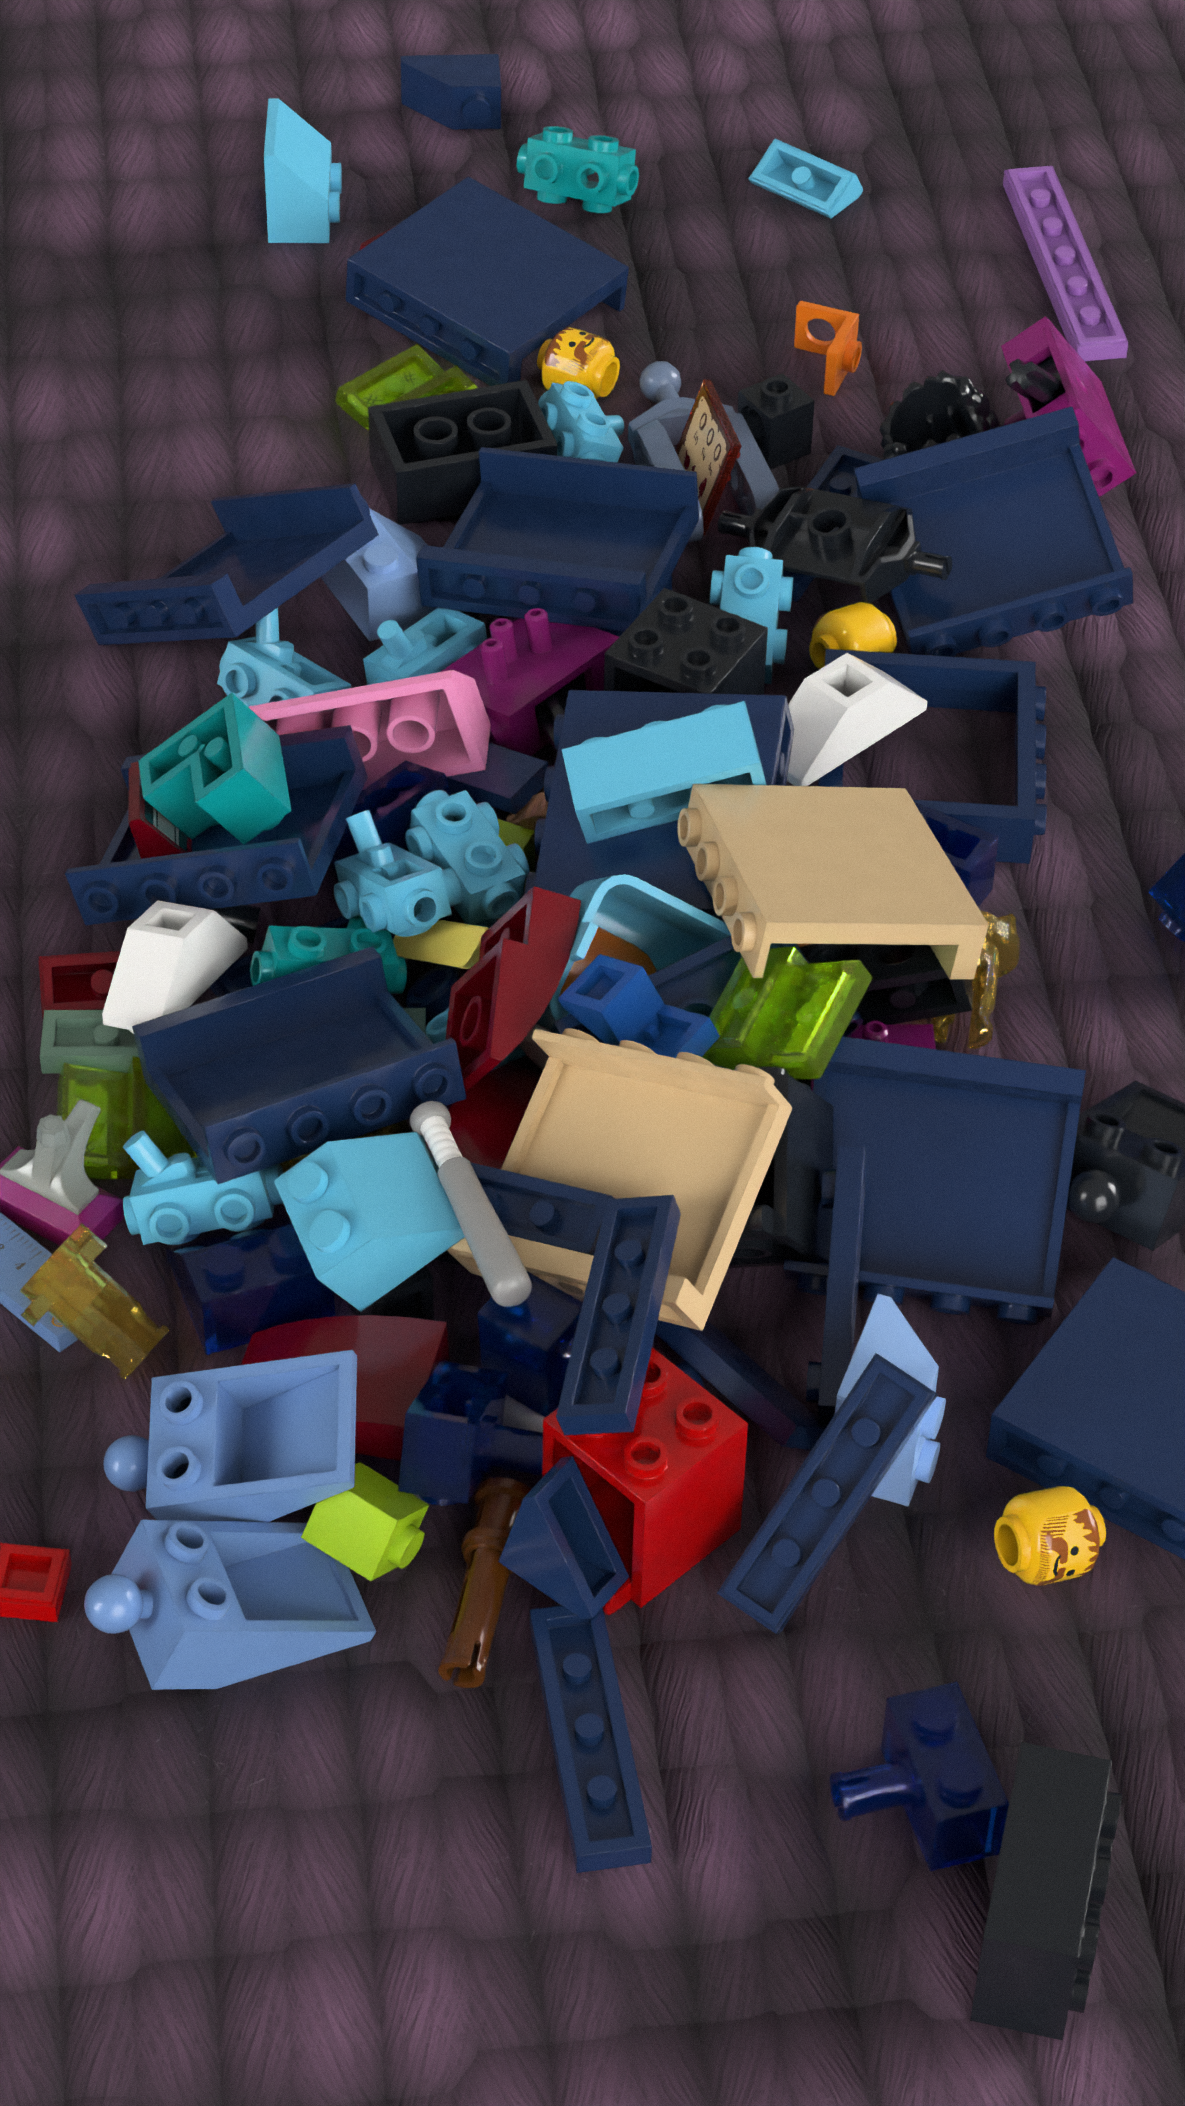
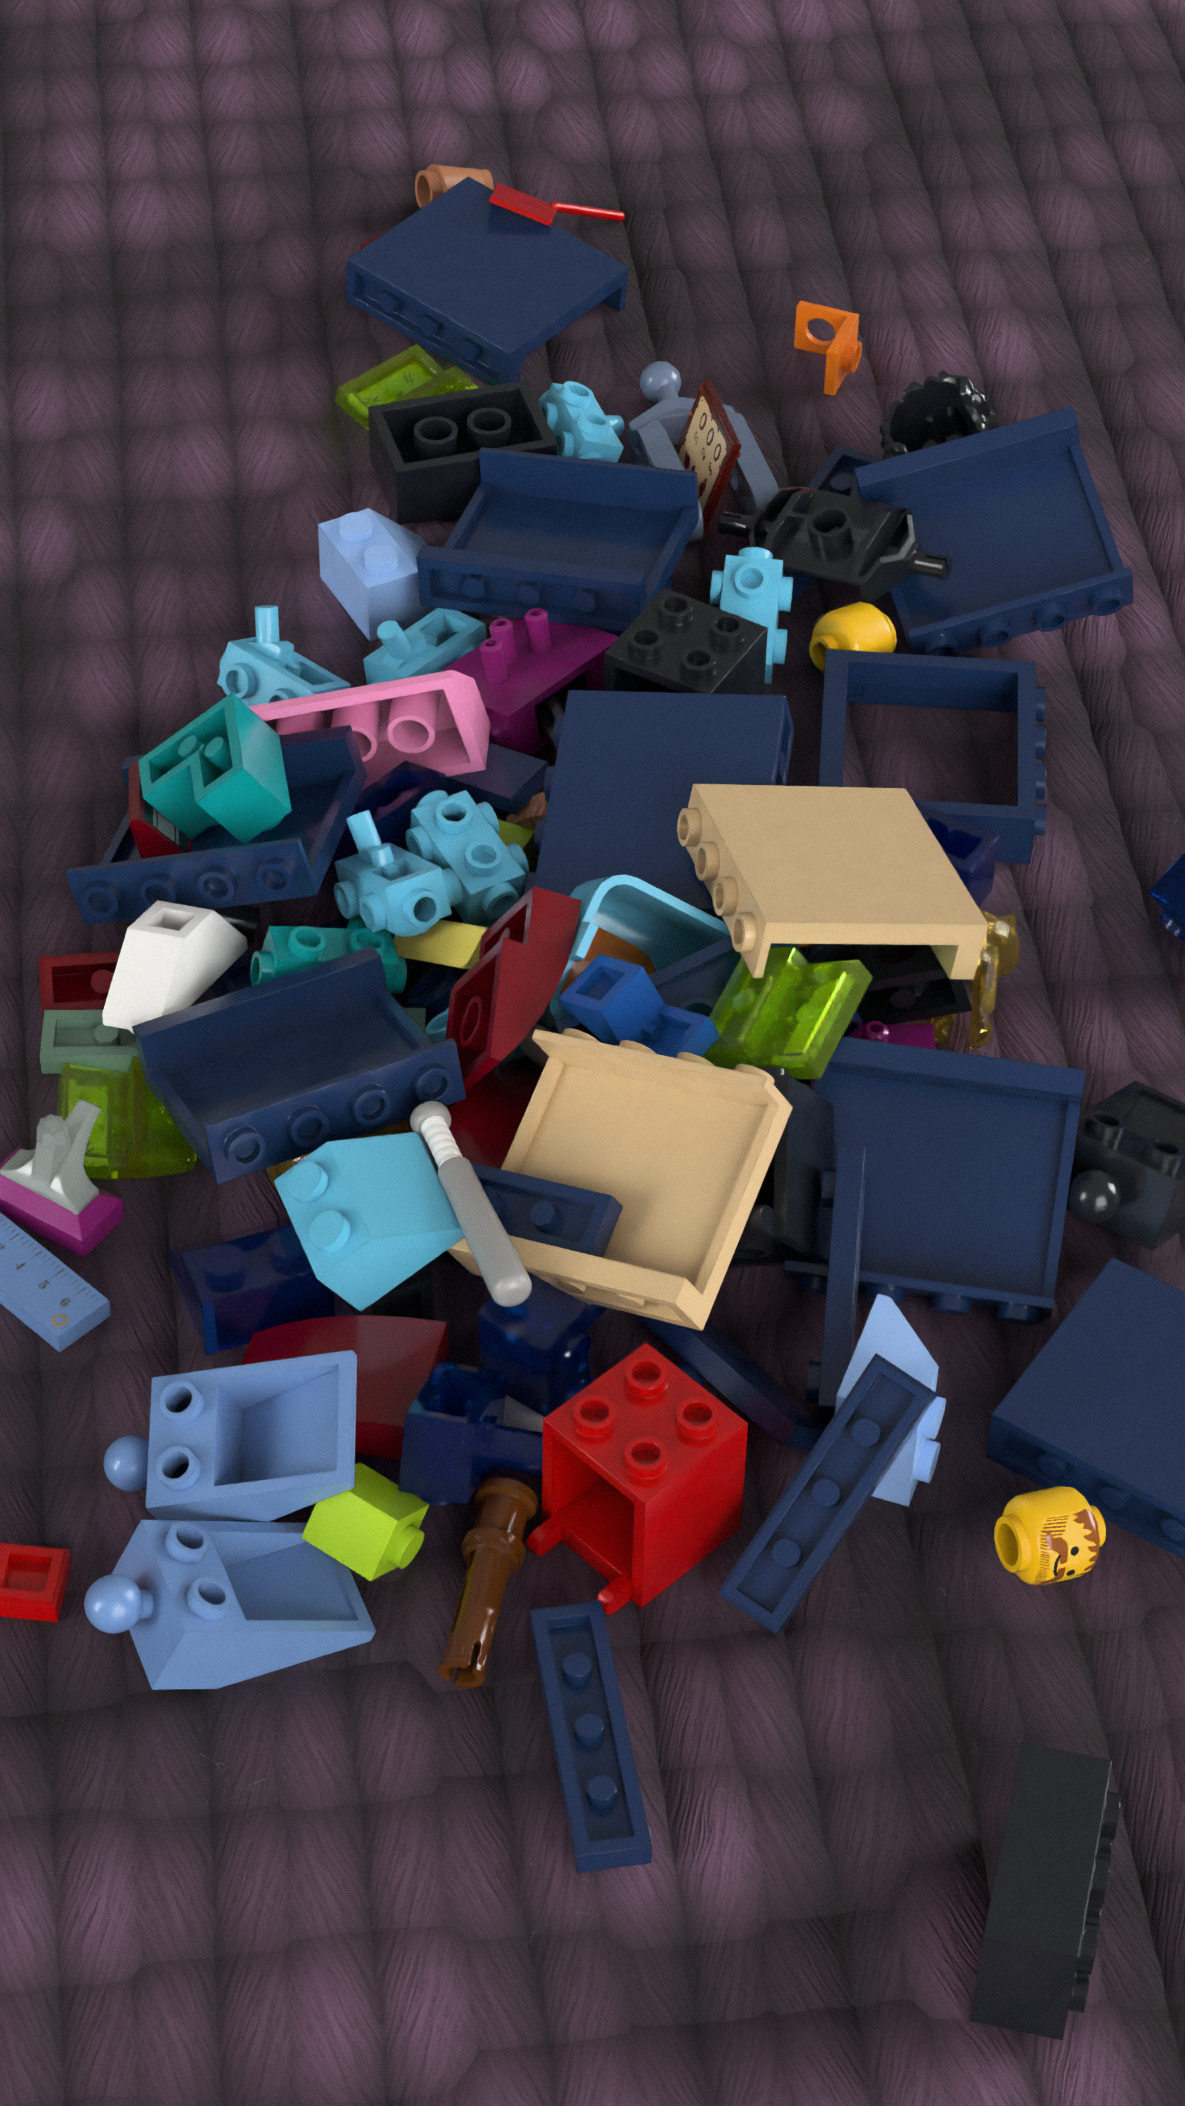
clear yellow piece [20,1223,170,1380] -> none
dark blue panel [74,483,379,645] -> none
medium azure brick [123,1131,284,1245] -> none
medium azure slope [264,98,342,243] -> none
dark blue slope [400,54,501,130] -> none
dark blue slope [498,1456,630,1619] -> none
teal brick [517,126,639,213] -> none
yellow head [537,327,620,399] -> none
dark blue plate [556,1195,681,1435] -> none
medium azure brick [562,701,767,844] -> none
black brick [737,373,815,470] -> none
medium azure slope [748,139,863,219] -> none
white slope [787,653,927,786] -> none
clear blue brick [830,1682,1009,1871] -> none
magenta piece [1001,316,1136,497] -> none
medium lavender tile [1003,166,1128,361] -> none
none -> nougat cone [415,164,494,208]
none -> red piece [489,183,625,226]

